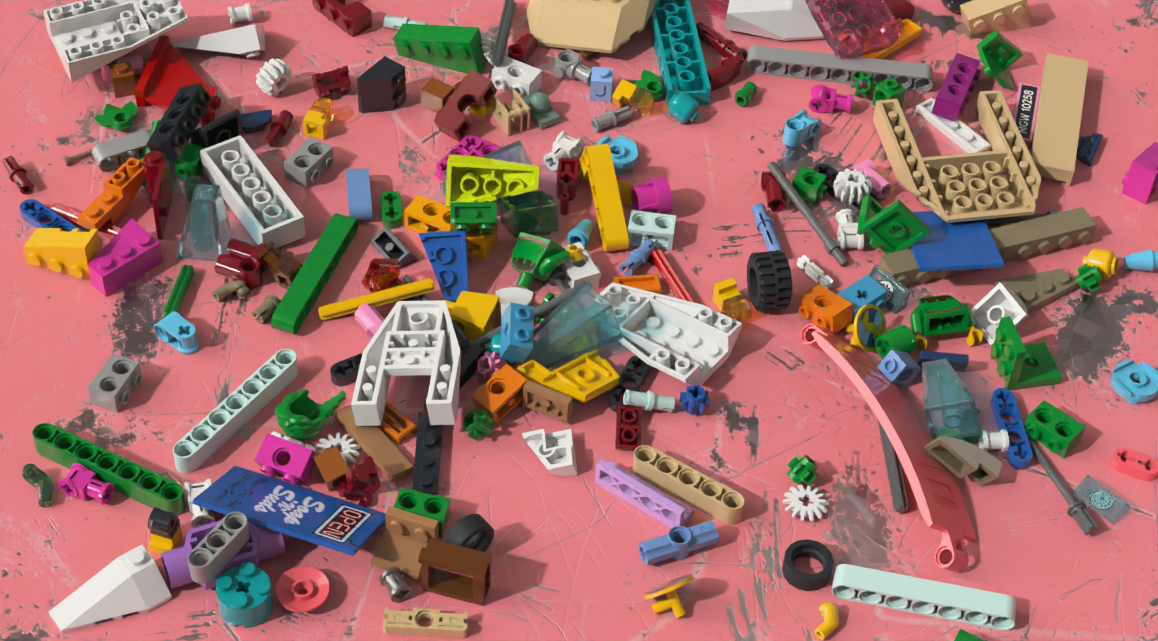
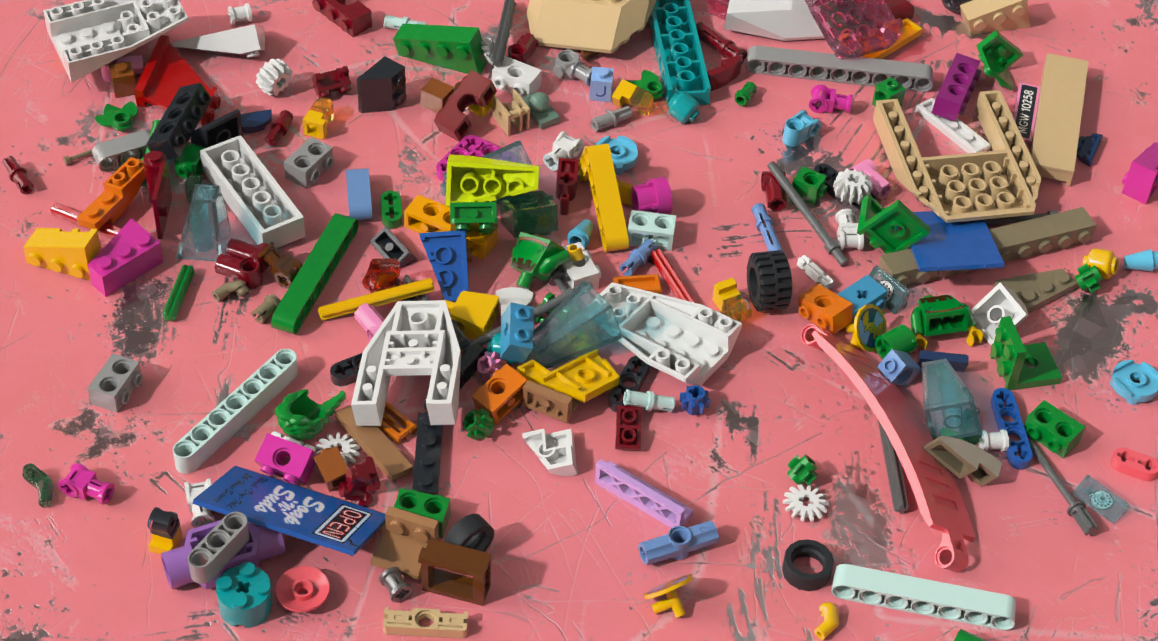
blue beam [20,199,84,232] -> none
green beam [32,423,186,515] -> none
white wedge [49,545,172,633] -> none
medium azure piece [154,311,199,355] -> none
tan beam [632,445,745,525] -> none
green gear [850,71,877,98] -> none

